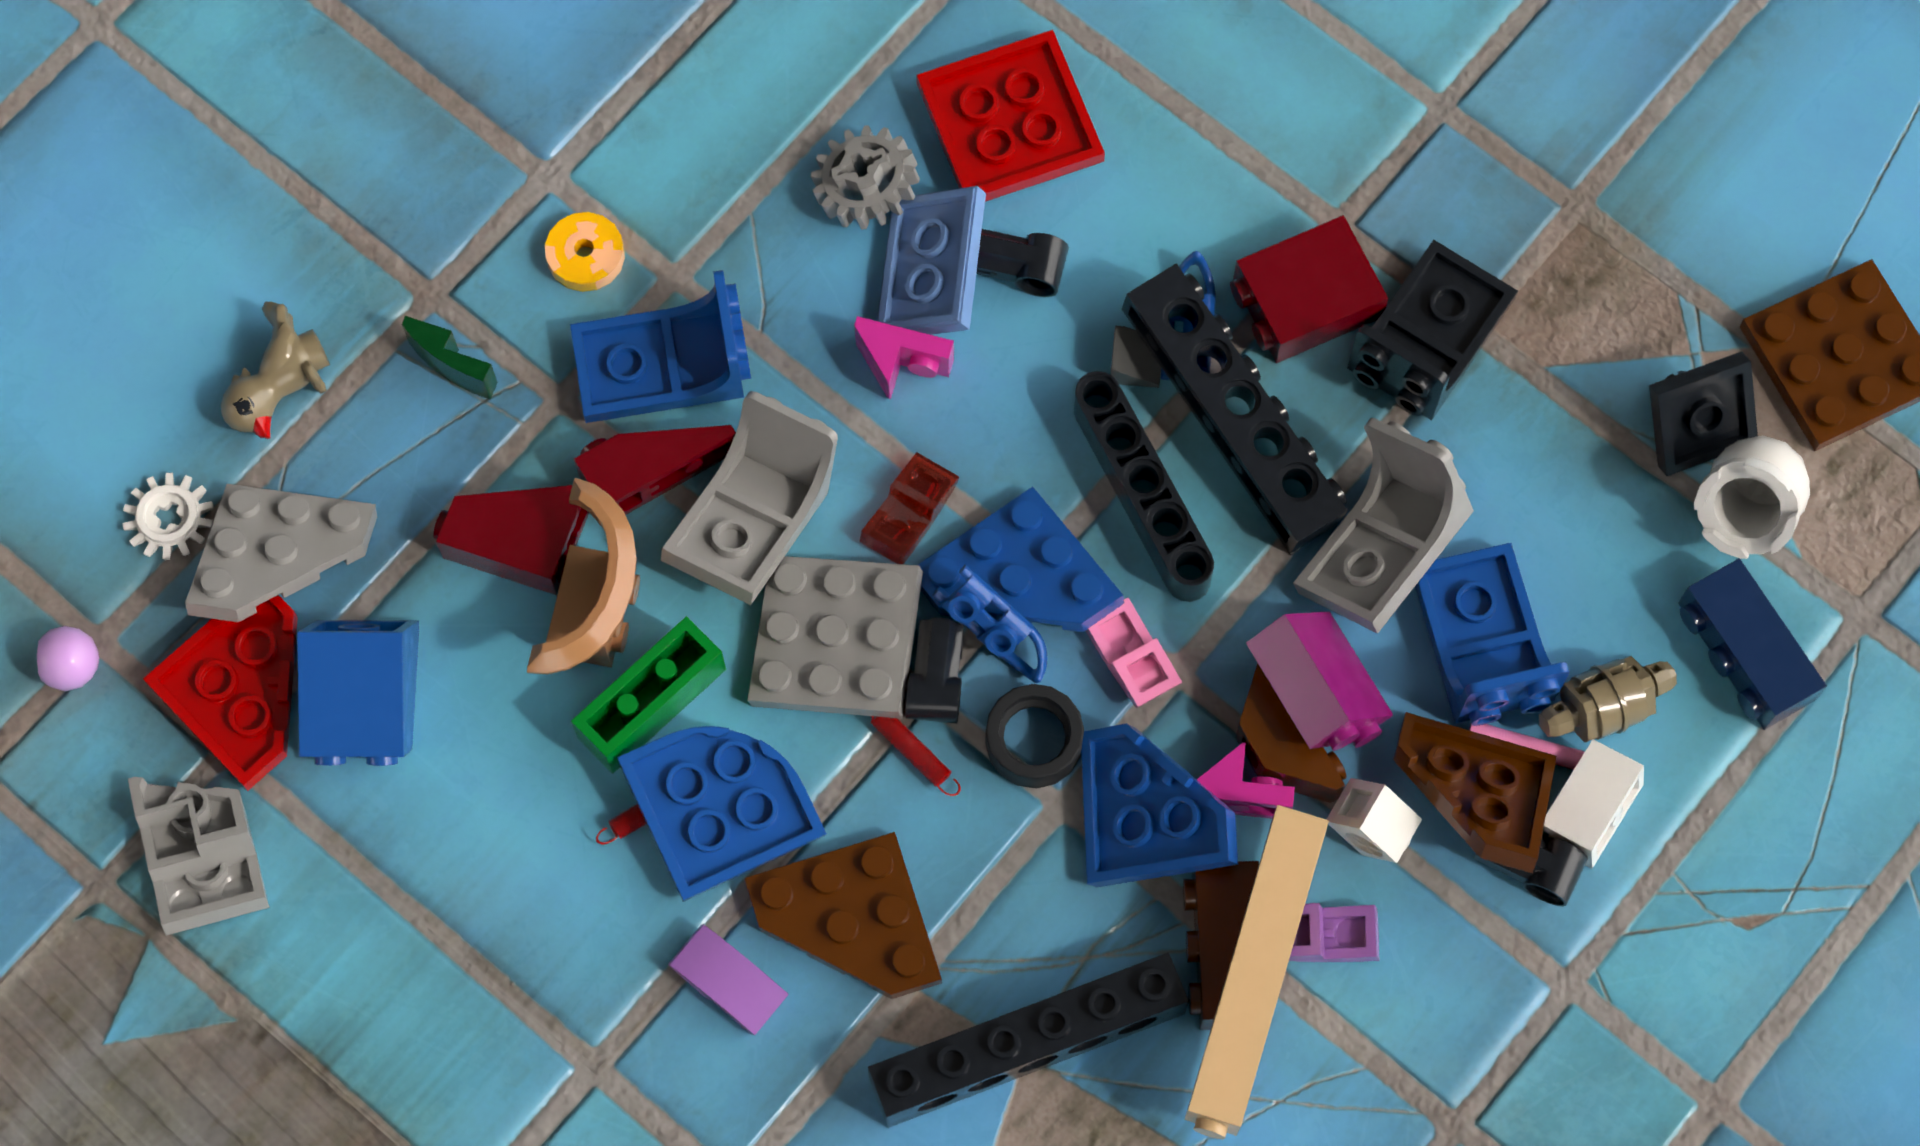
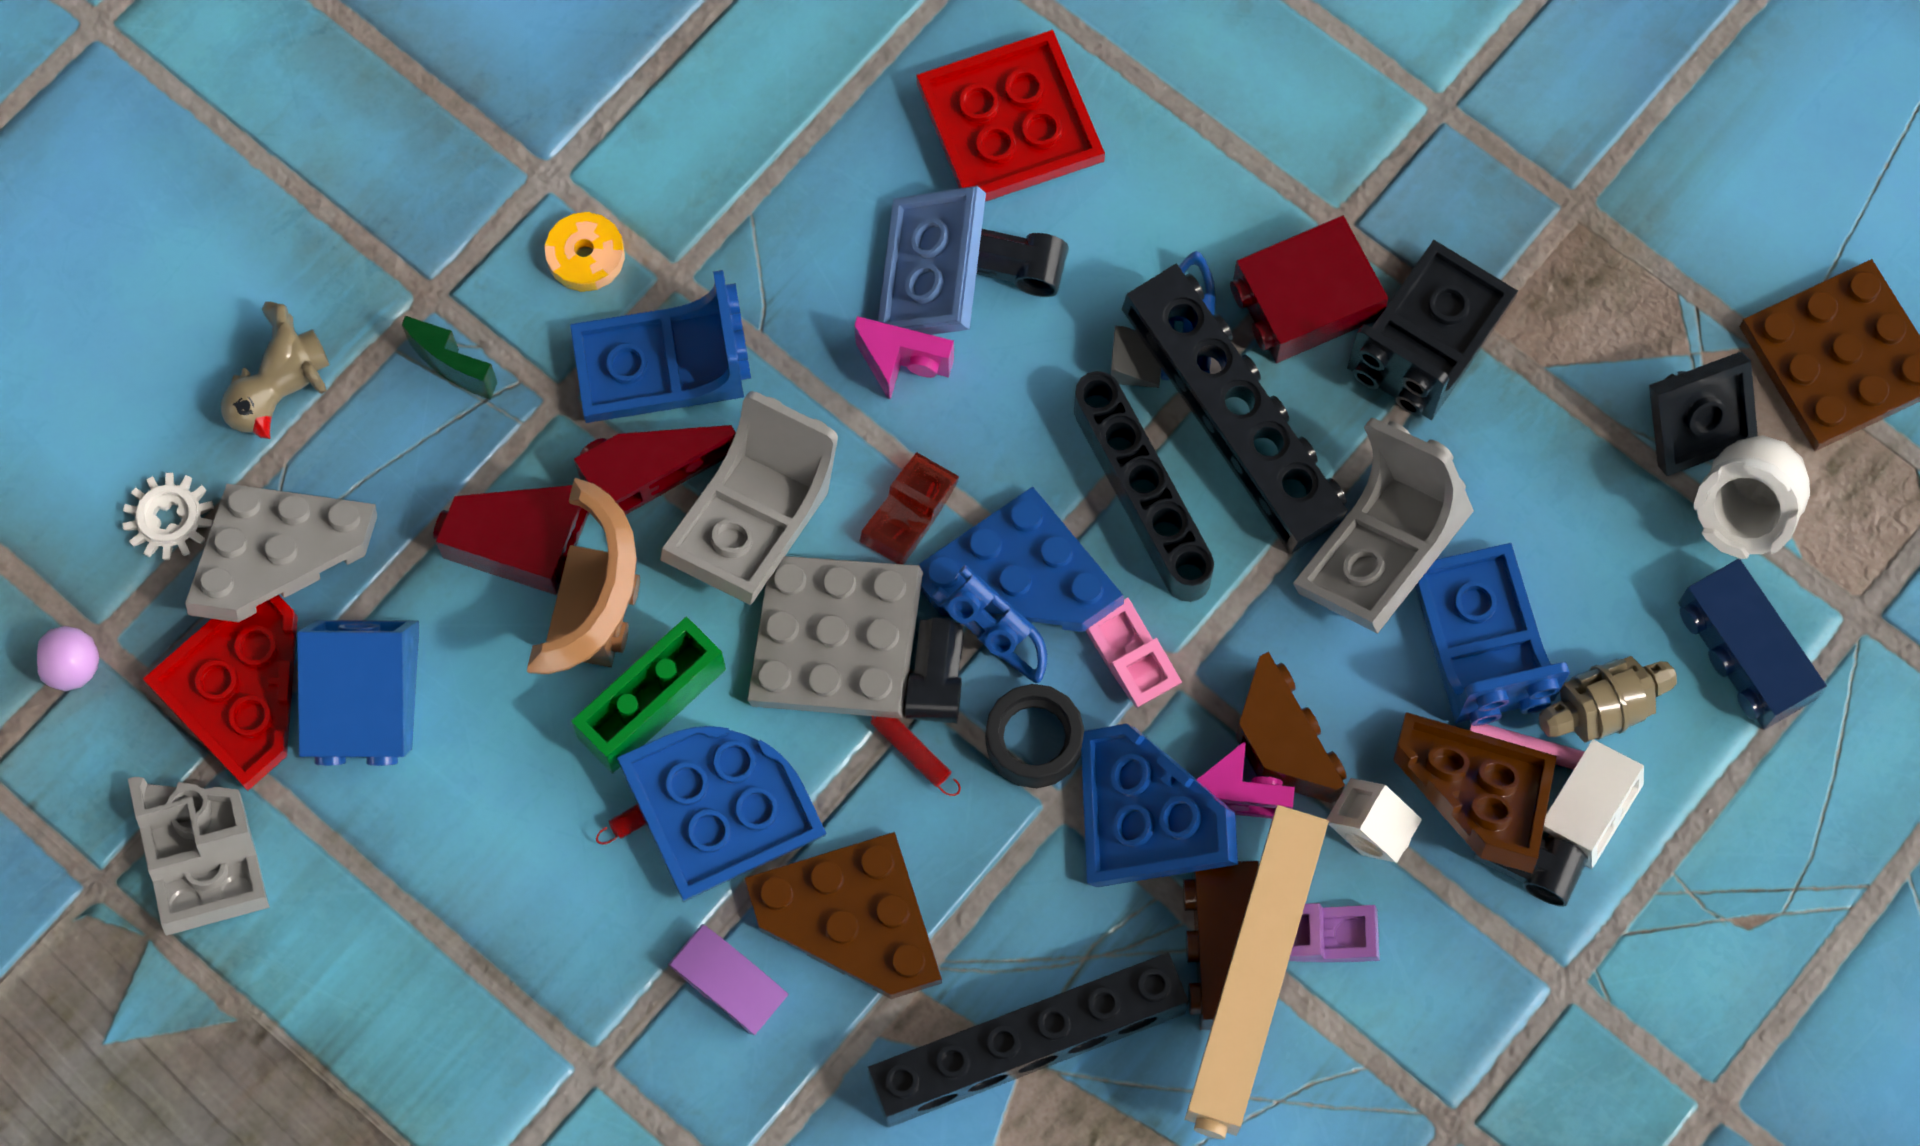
light grey gear [811,125,920,230] -> none
magenta brick [1246,611,1393,751] -> none

